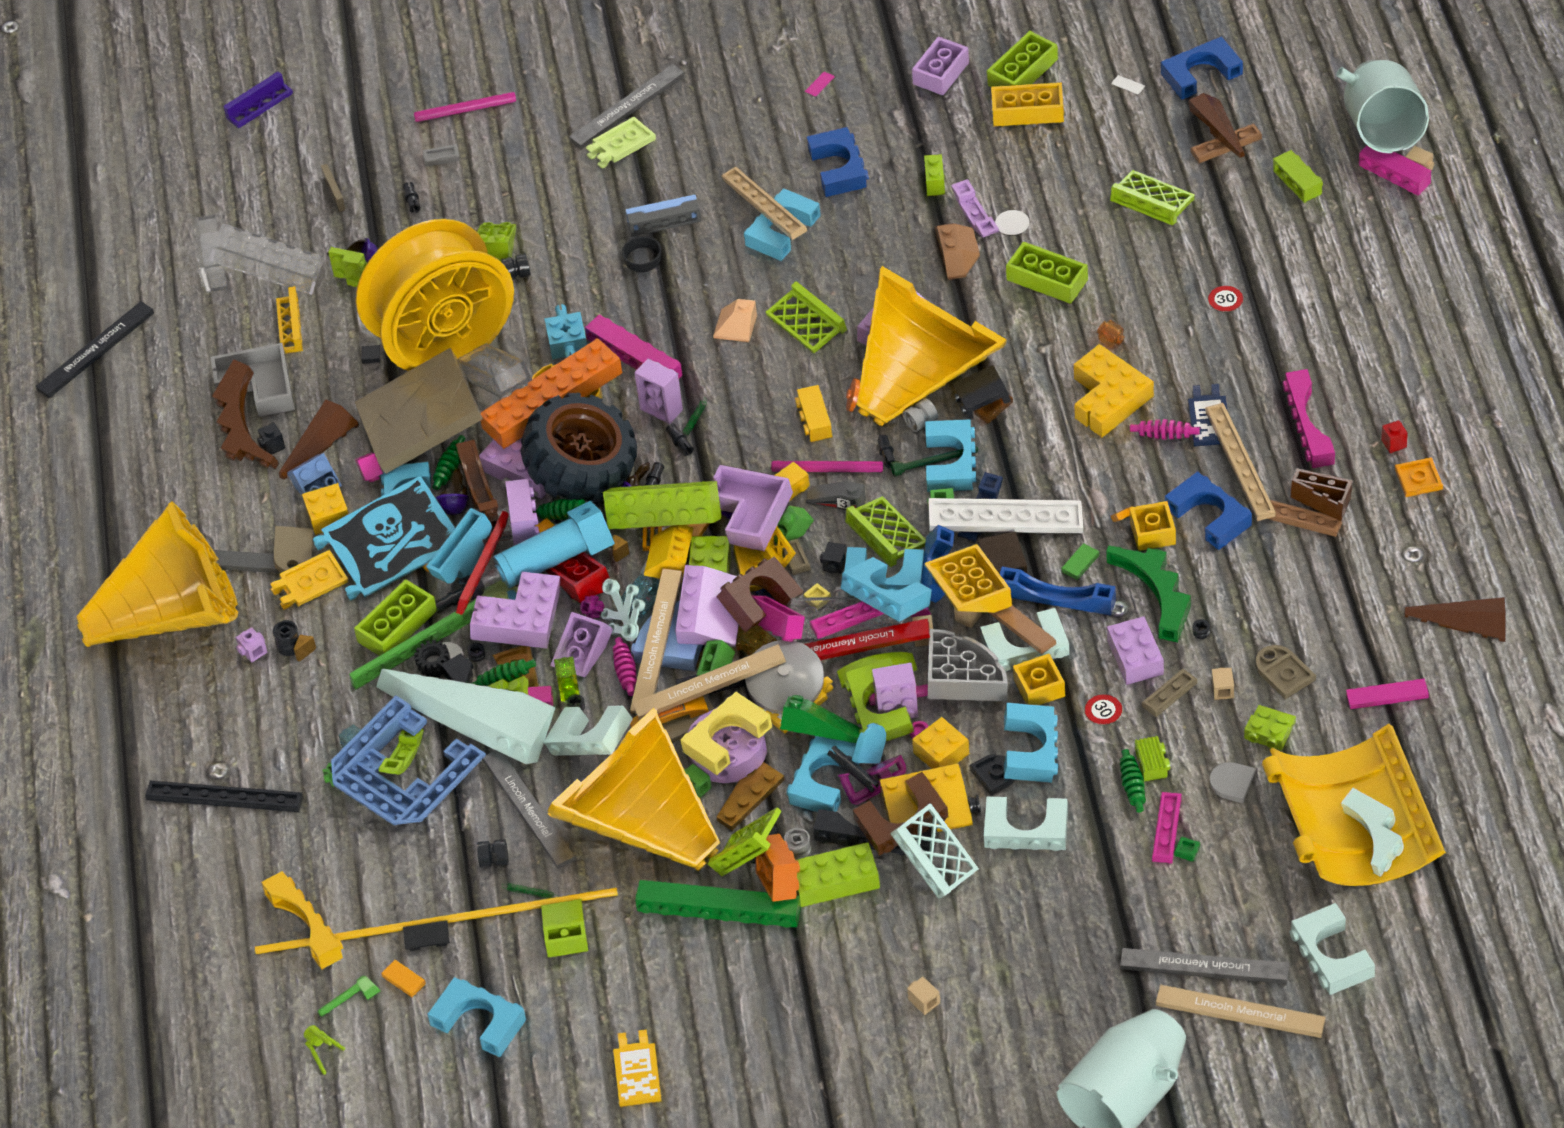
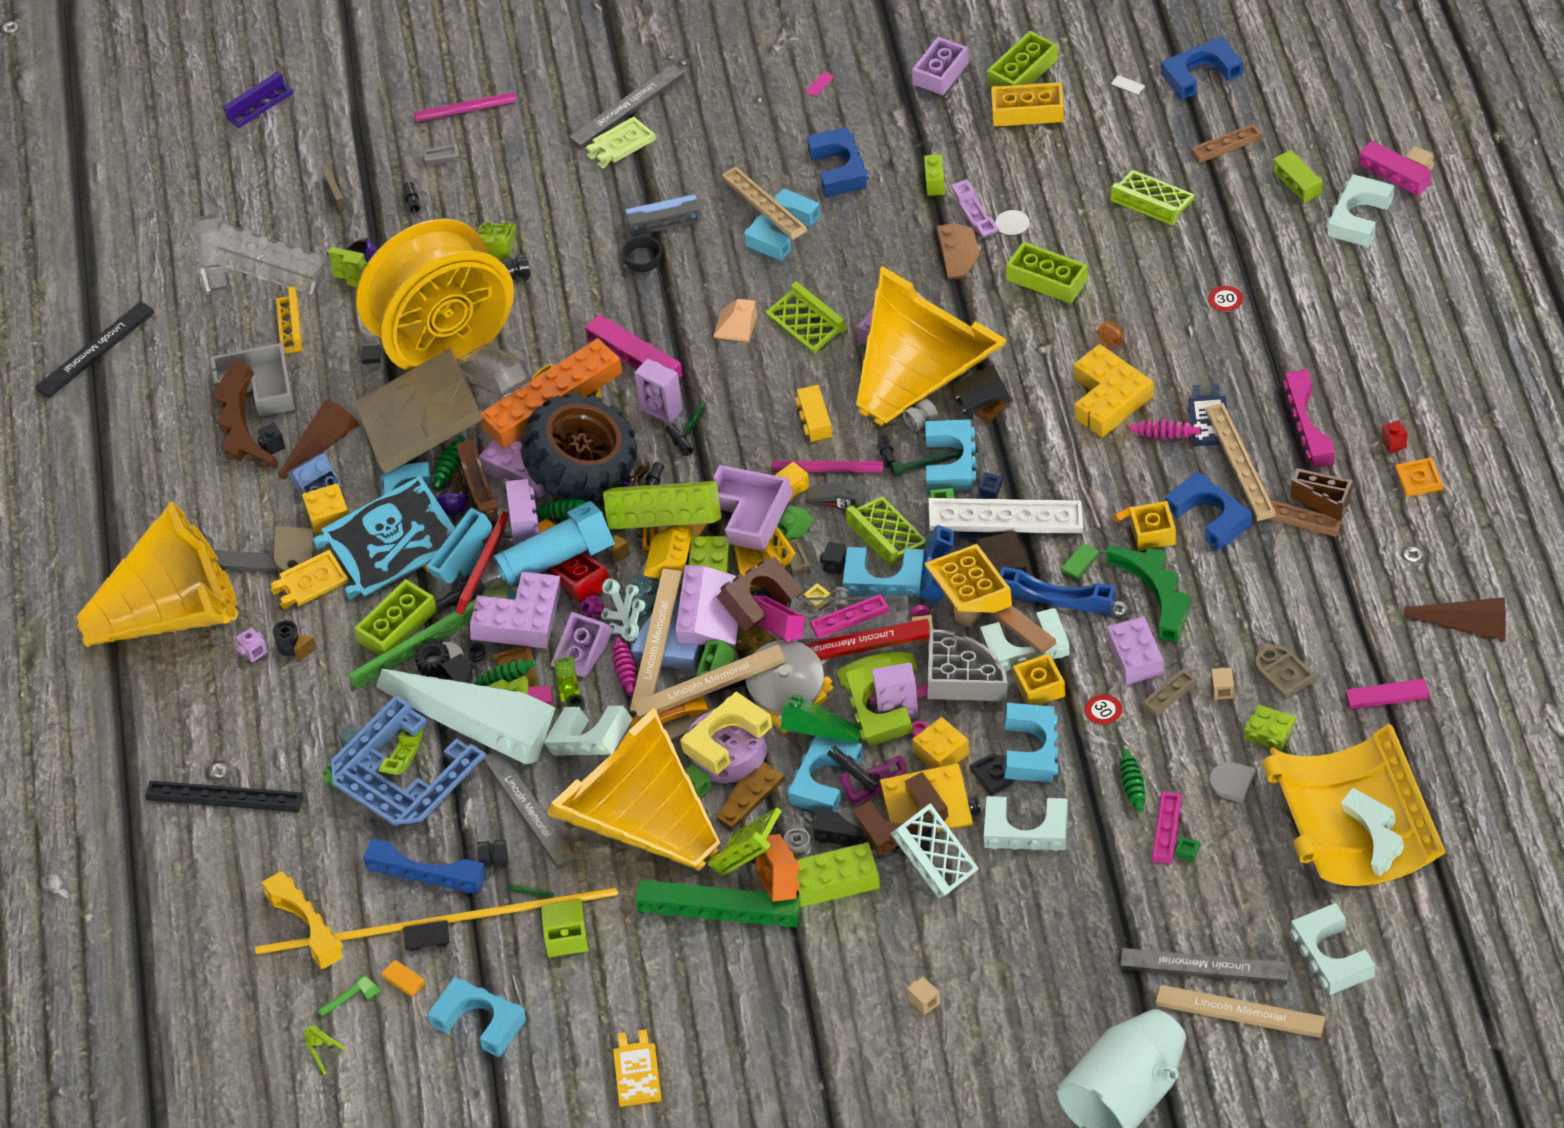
dark pink brick [355,452,383,483] -> none
medium azure brick [545,304,587,360] -> none
medium azure arch [840,557,932,622] -> none
orange piece [846,378,860,412] -> none
medium azure tile [852,723,886,763] -> none
lime brick [1135,736,1170,782] -> none
reddish brown wedge [1189,93,1245,158] -> none
black bush [1193,619,1210,639] -> none
light aqua piece [1336,60,1429,153] -> none
none -> blue arch [363,838,486,894]
none -> light aqua arch [1326,174,1394,247]

